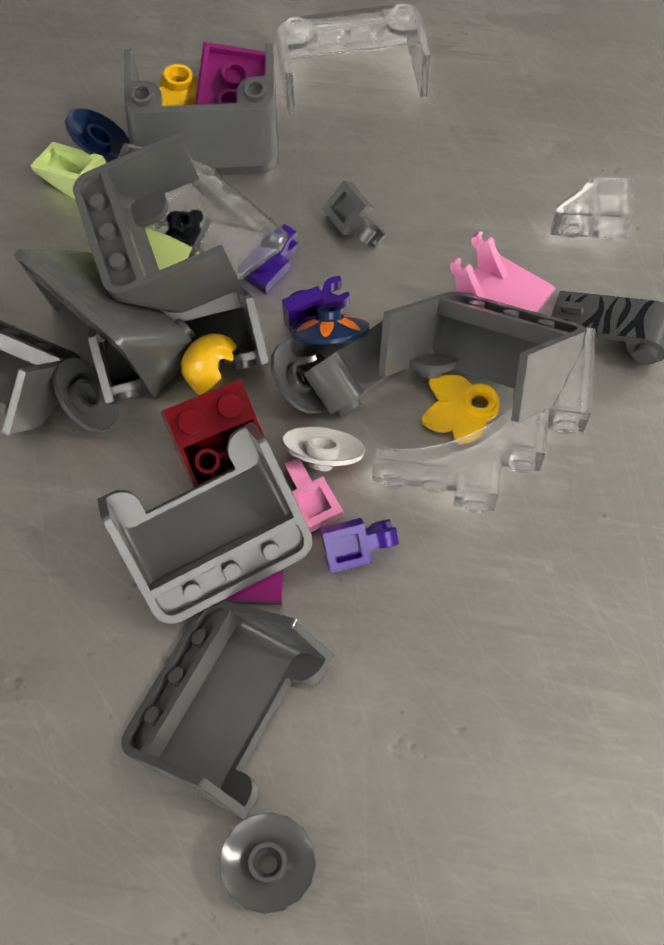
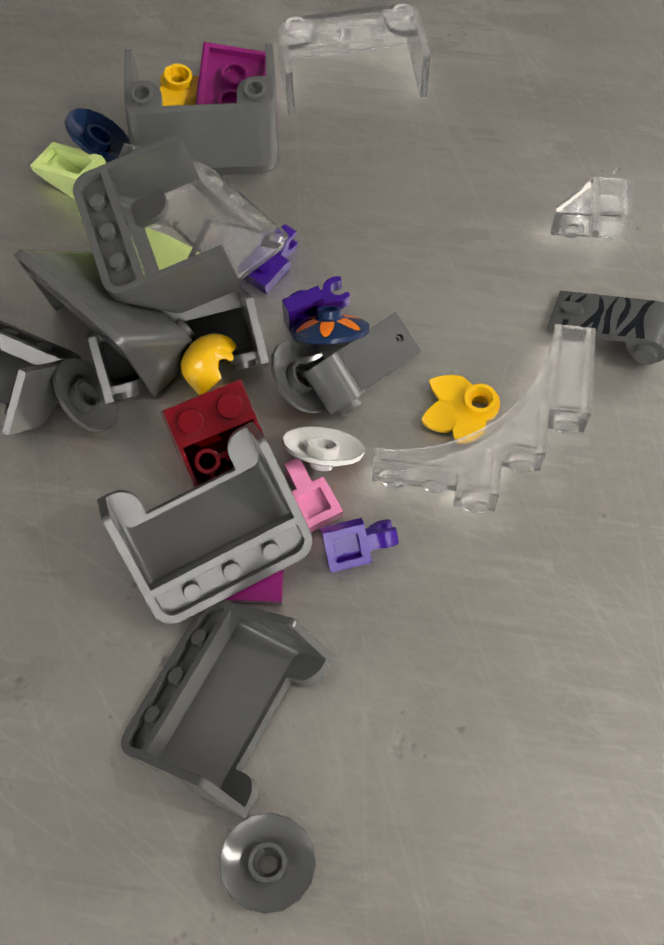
black plate [165,209,204,246] -> none
dark grey plate [322,180,387,246] -> none
dark grey windscreen [378,292,586,422] -> none
bright pink plate [449,231,555,313] -> none

